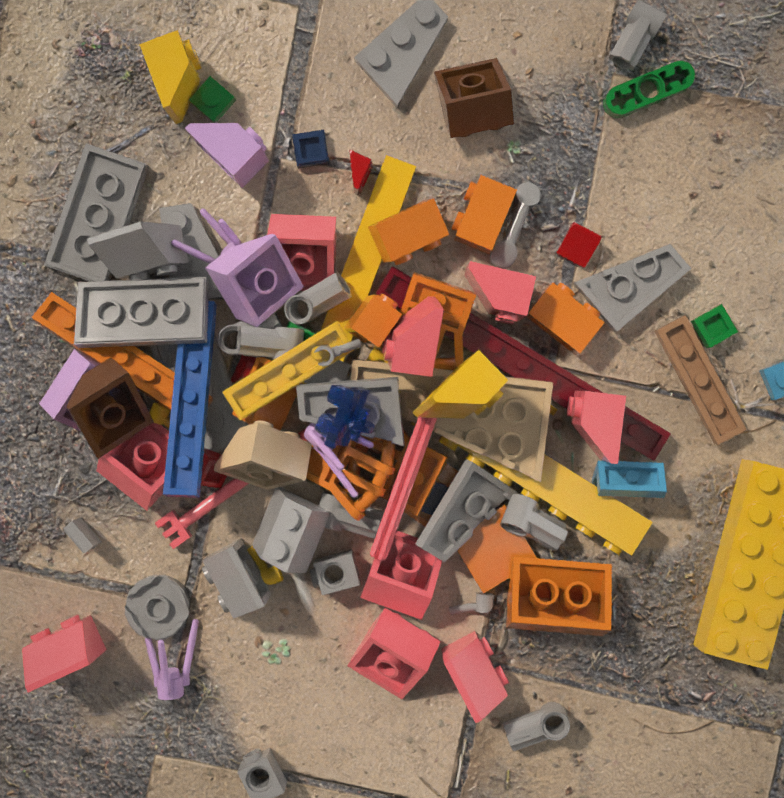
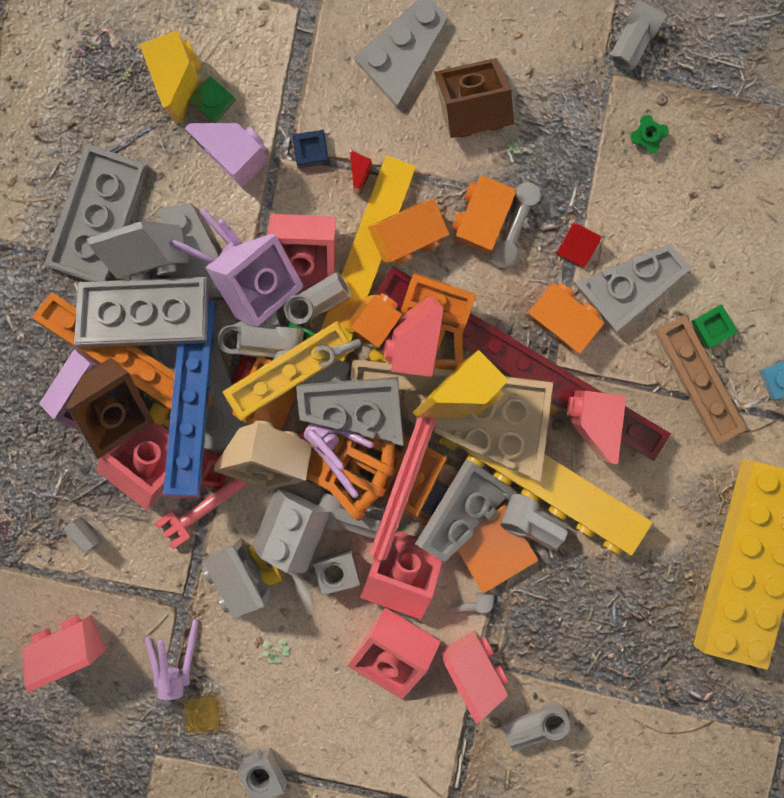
light grey tile [125,575,190,640] -> none
clear blue hips [314,384,375,449] -> none
coral slope [464,261,536,325] -> none
orange slope [506,556,612,636] -> none
dark azure panel [592,460,667,498] -> none
green beam [603,61,695,118] -> none
none -> clear yellow tile [183,695,220,733]
none -> green plate [630,115,669,154]

